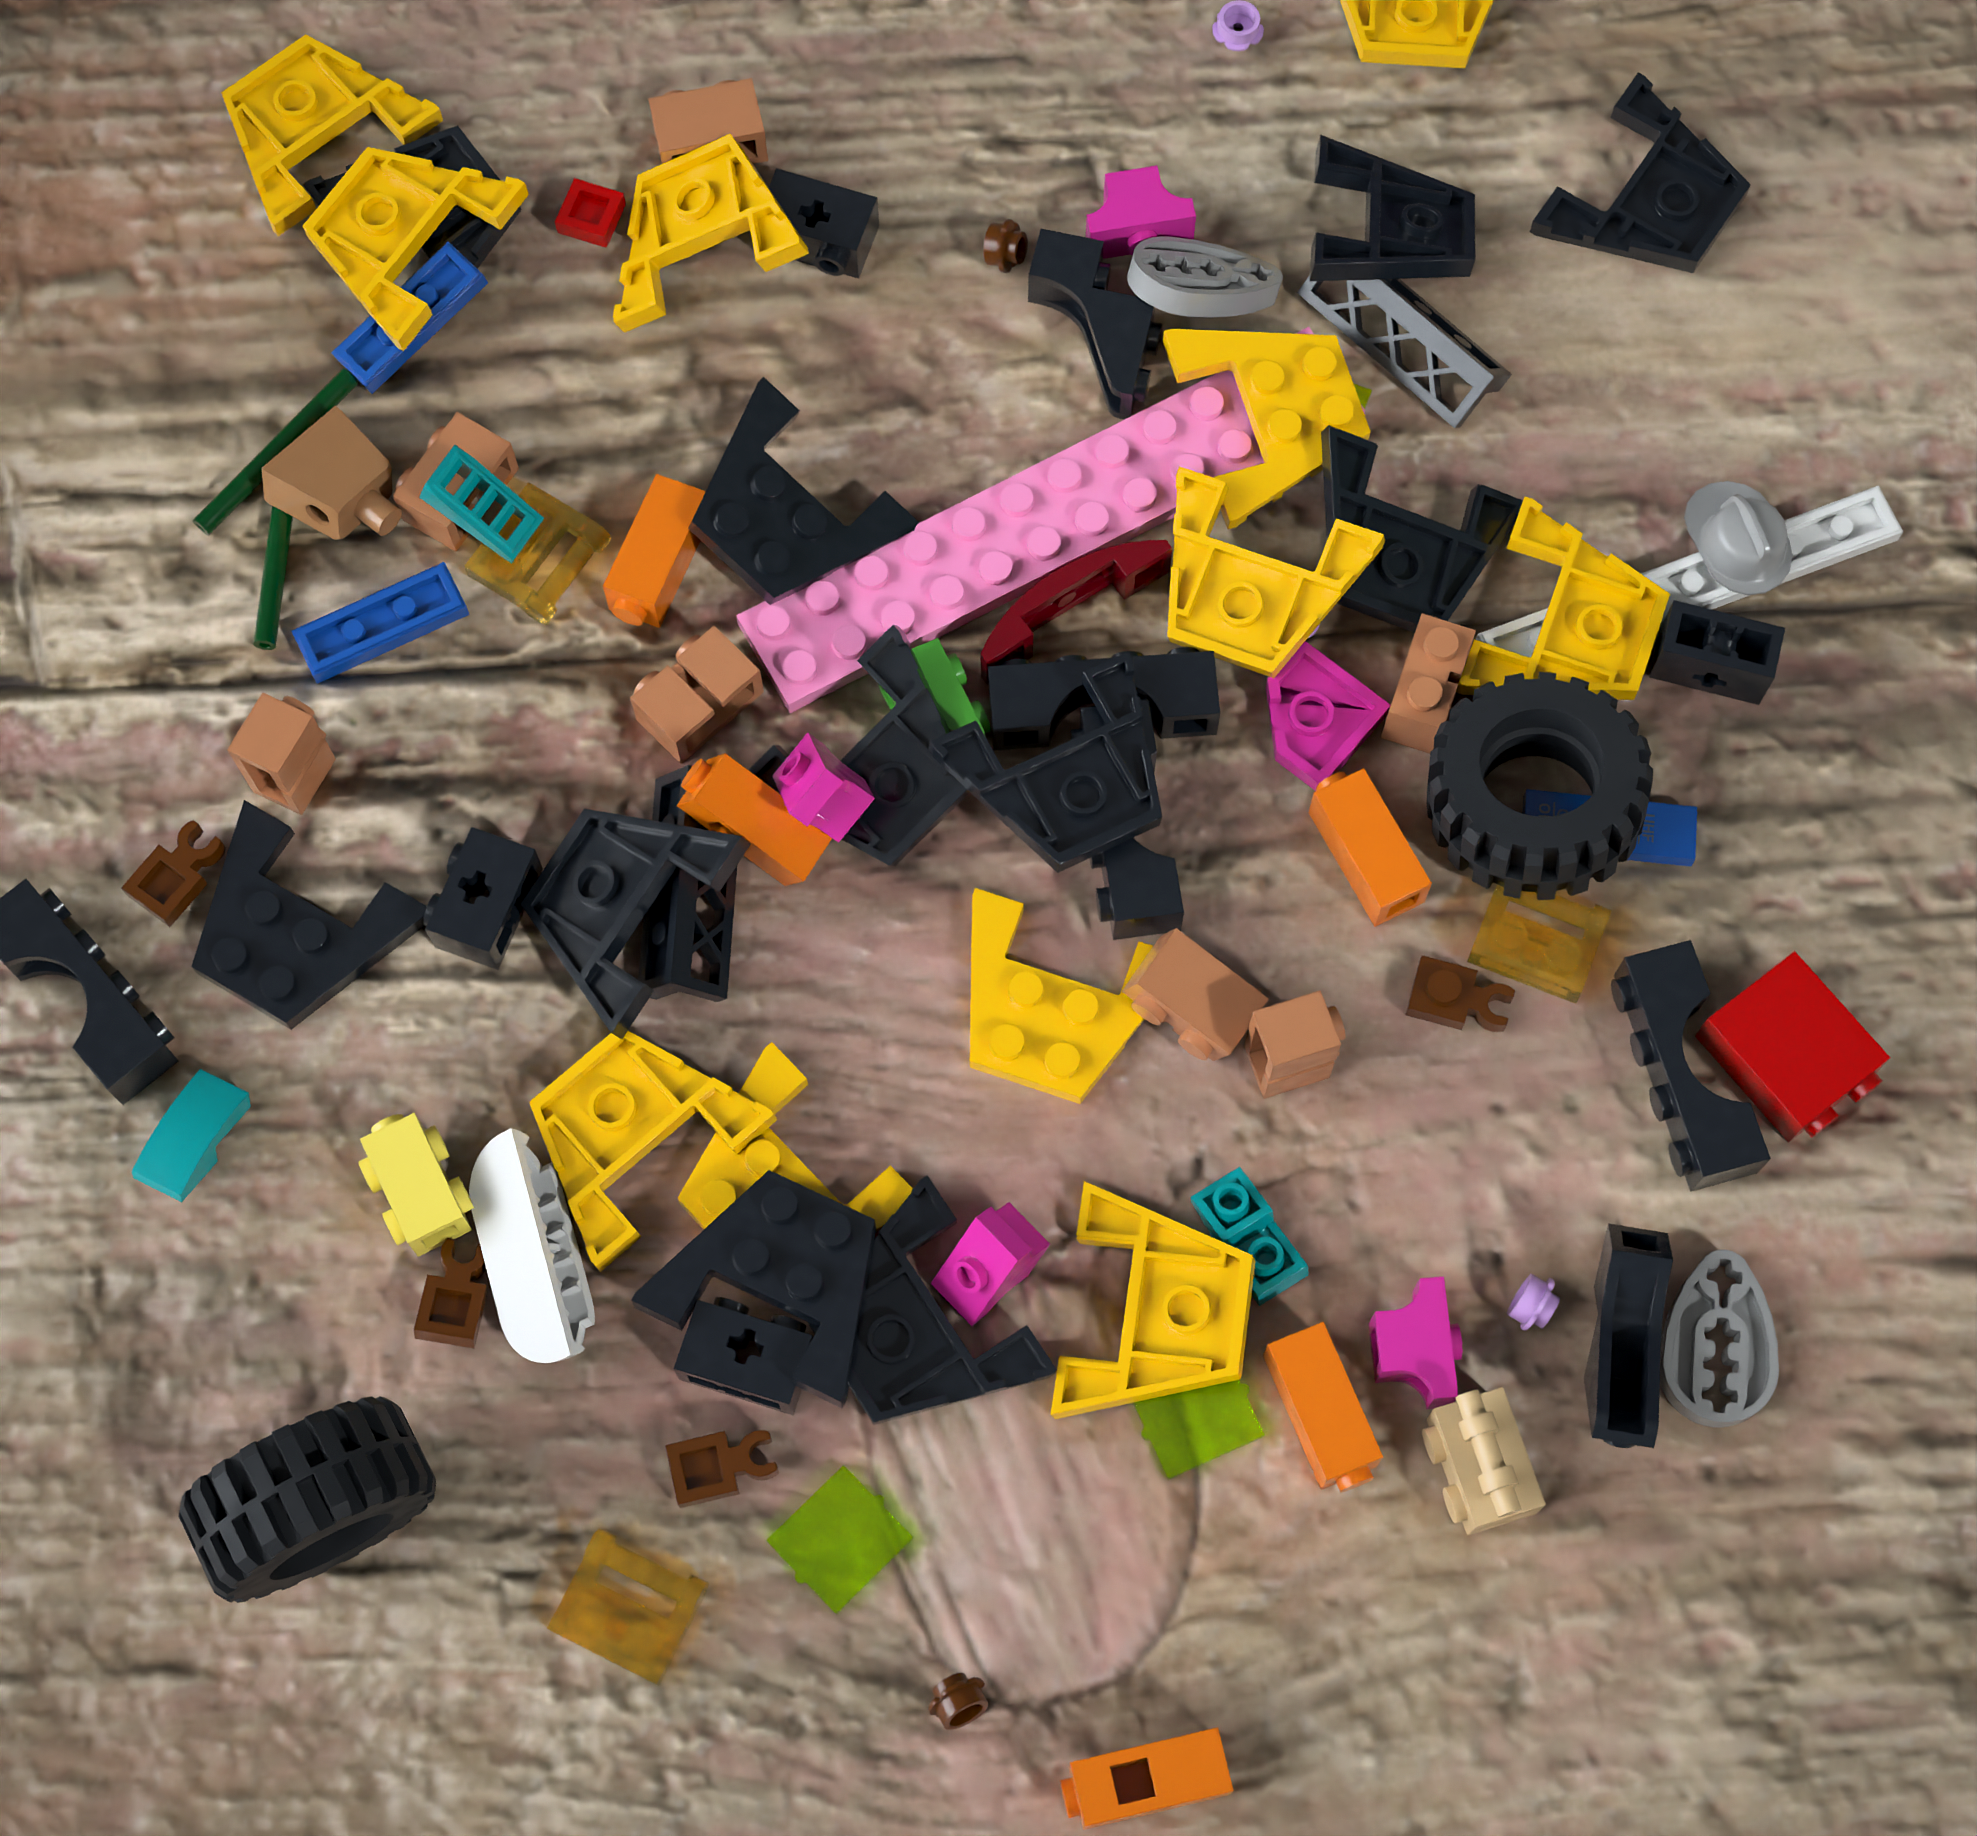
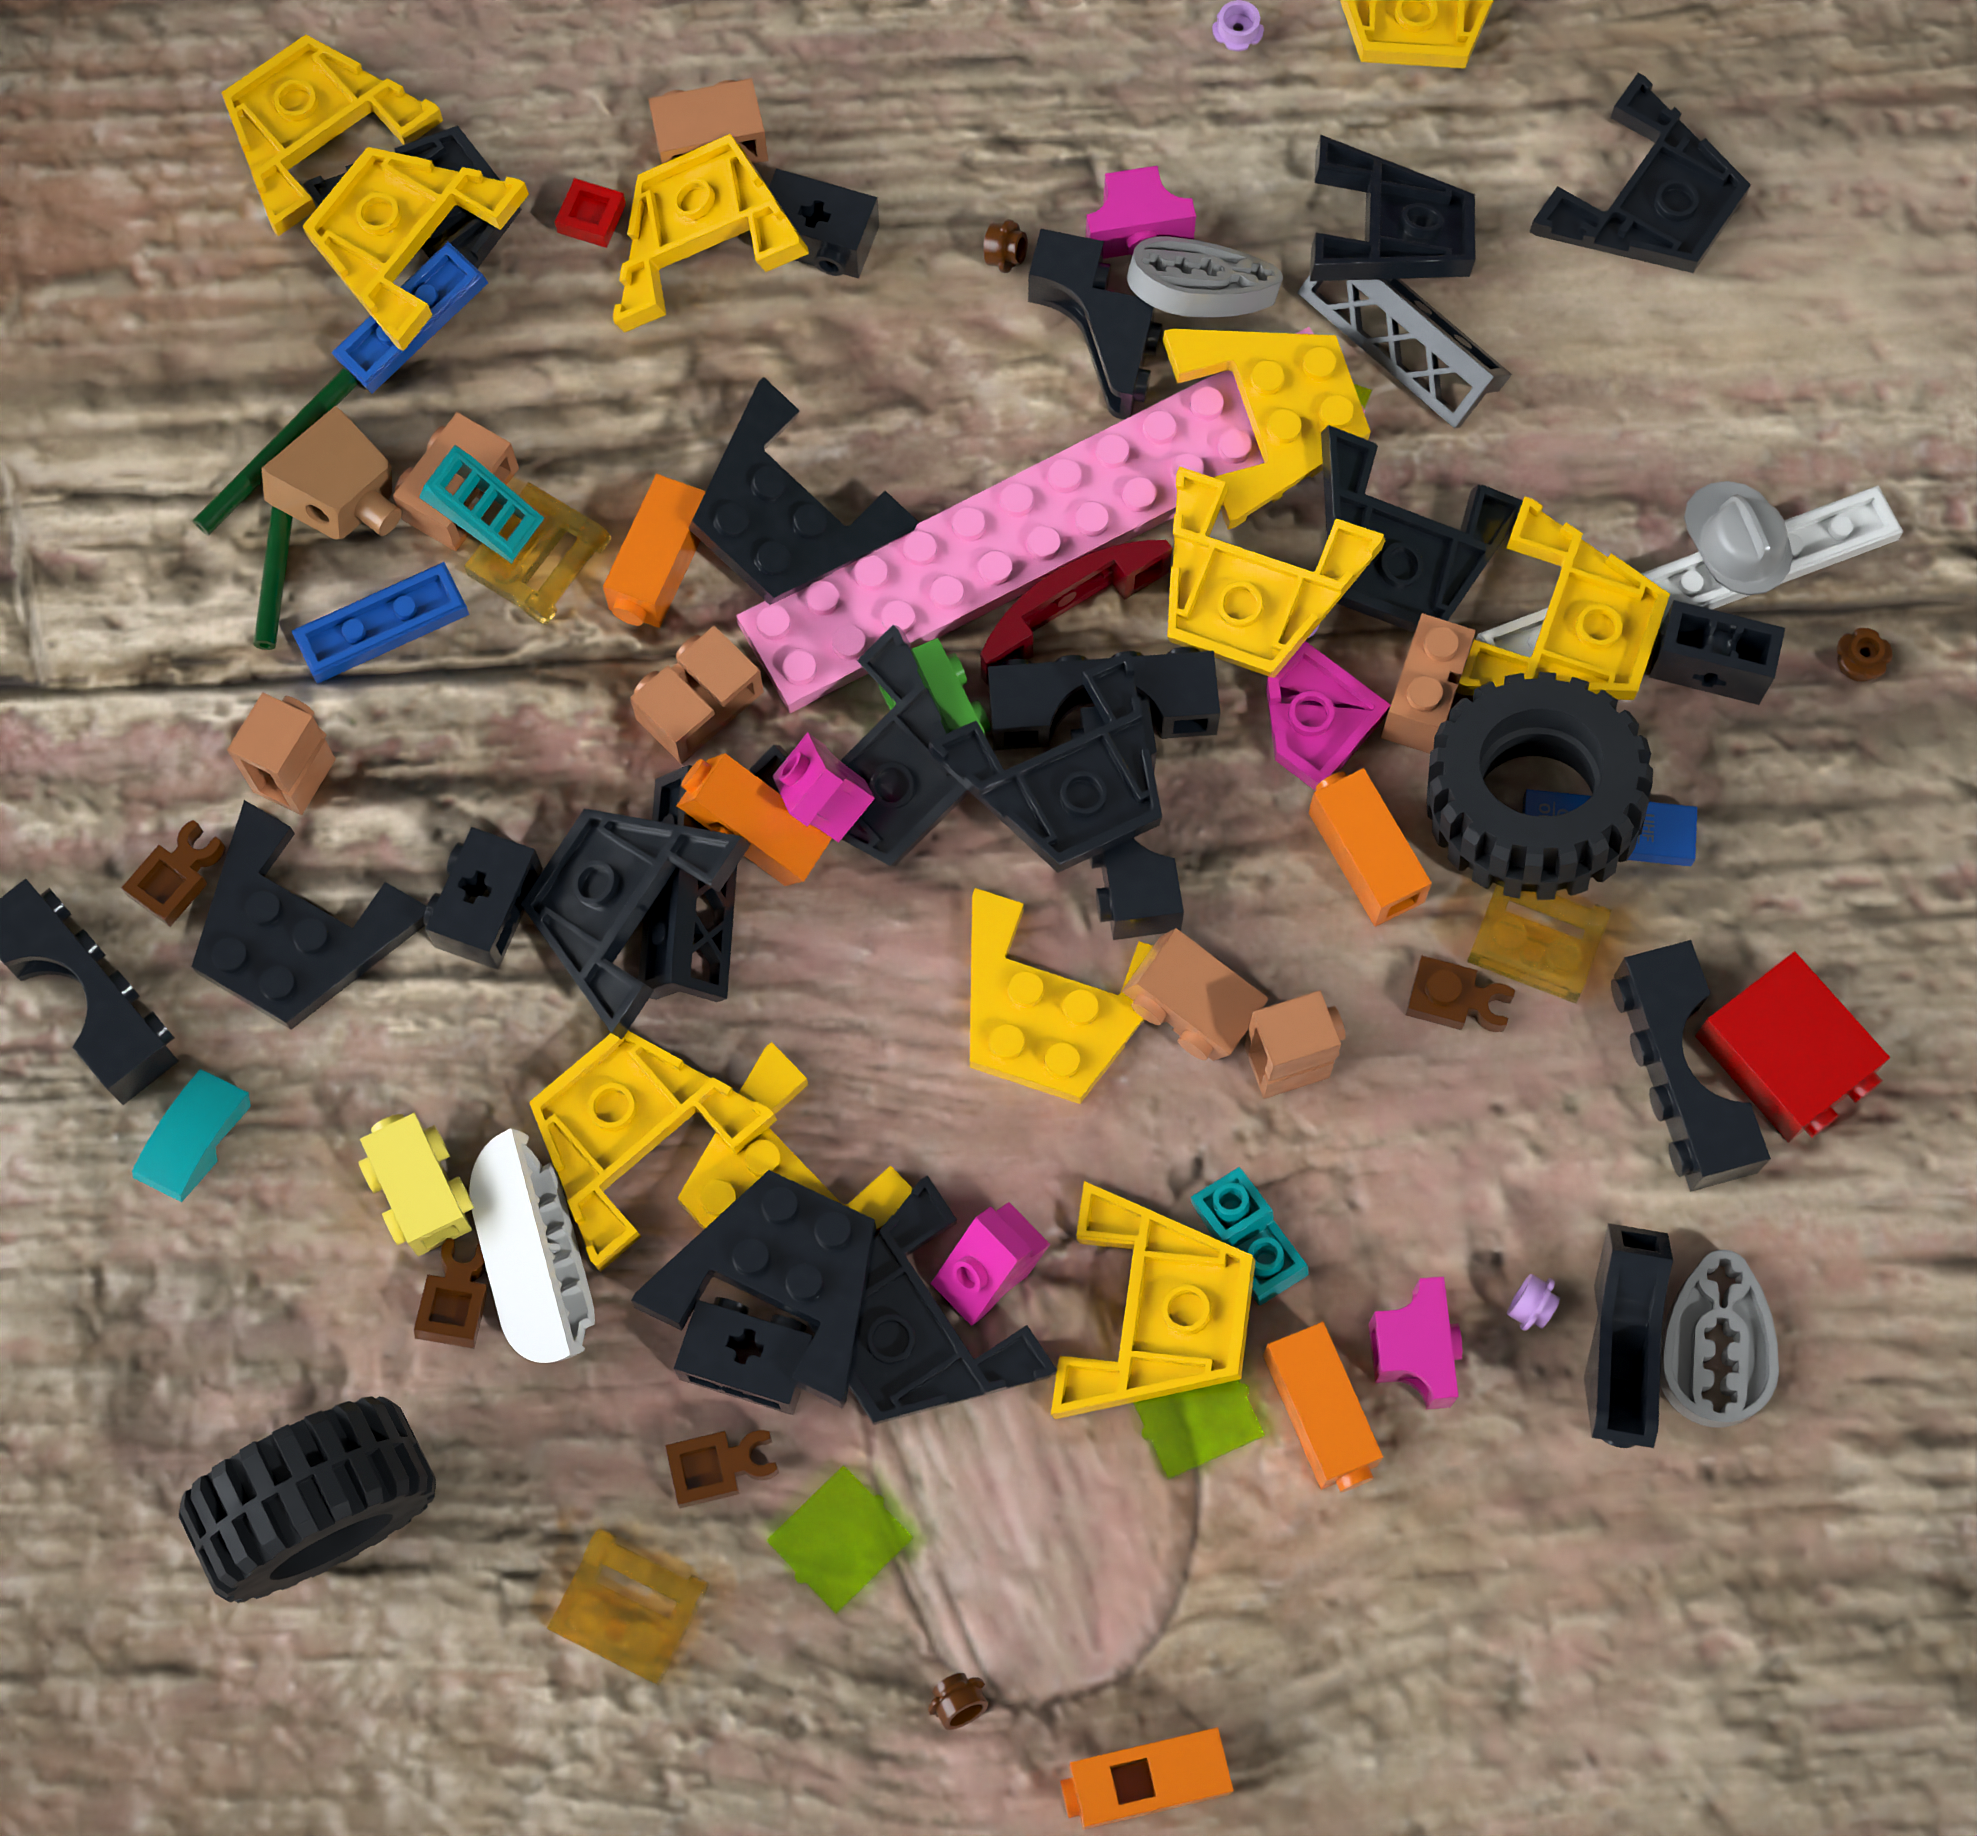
tan brick [1422,1387,1546,1536] -> none
none -> reddish brown plate [1836,628,1893,682]

